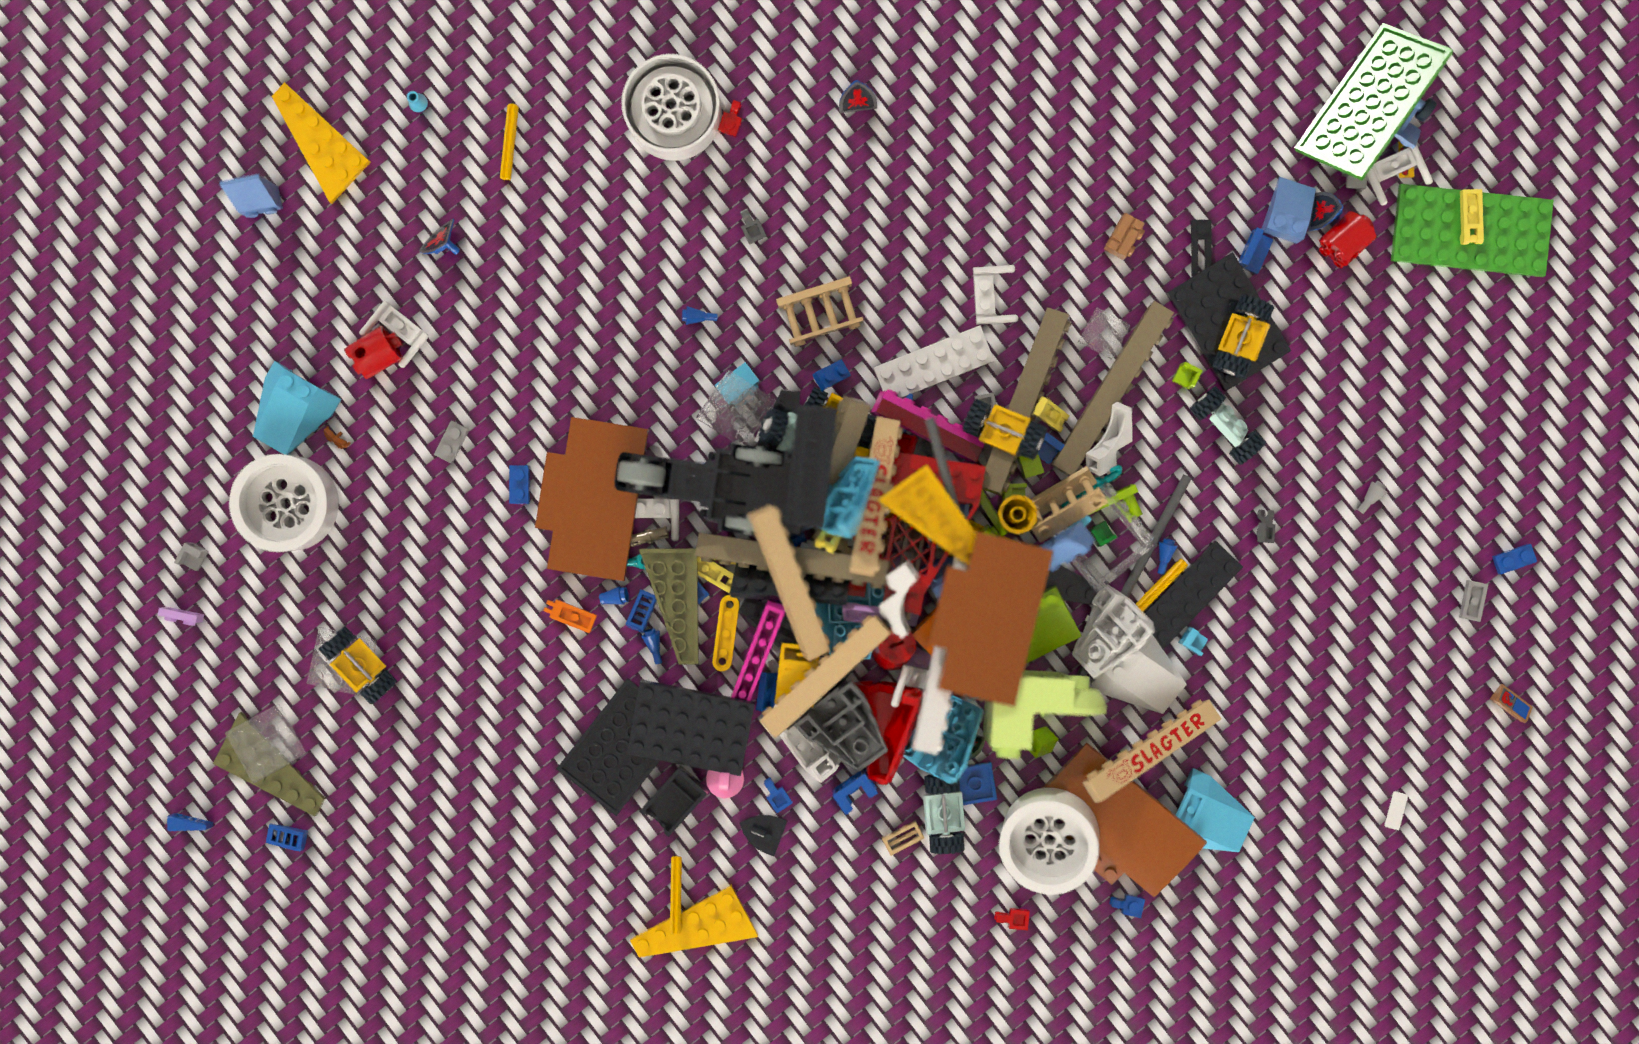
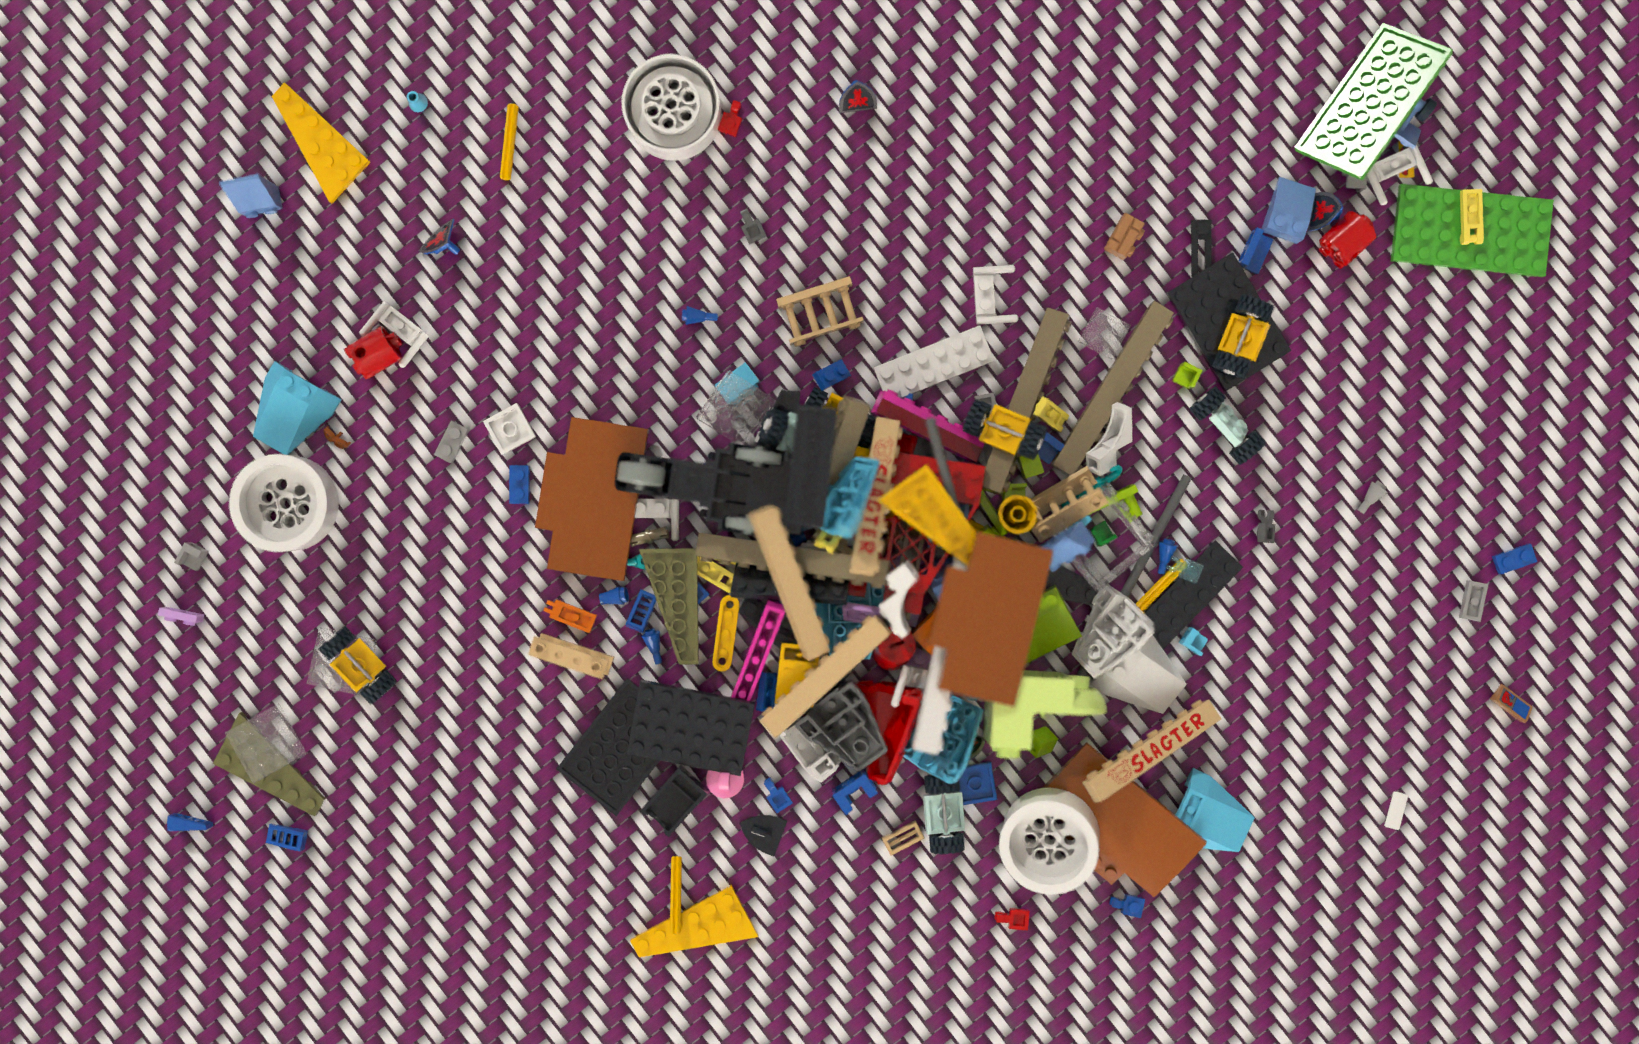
none -> white plate [483,403,536,455]
none -> tan fence [528,633,614,679]
none -> clear light blue plate [1167,556,1204,584]

